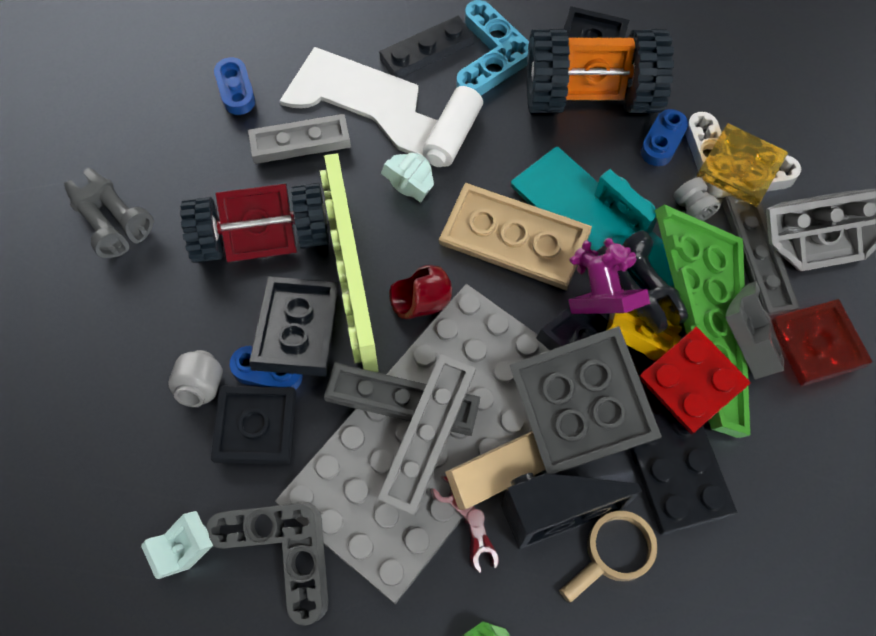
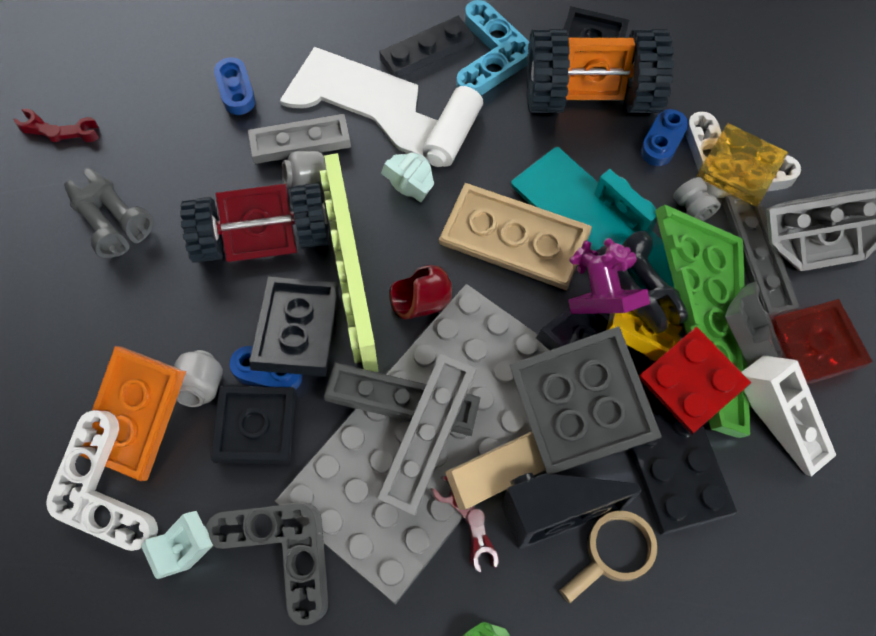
none -> dark red piece [13,108,99,142]
none -> white beam [46,410,158,551]
none -> orange tile [80,346,186,481]
none -> light grey head [282,151,326,193]
none -> white slope [742,355,836,477]

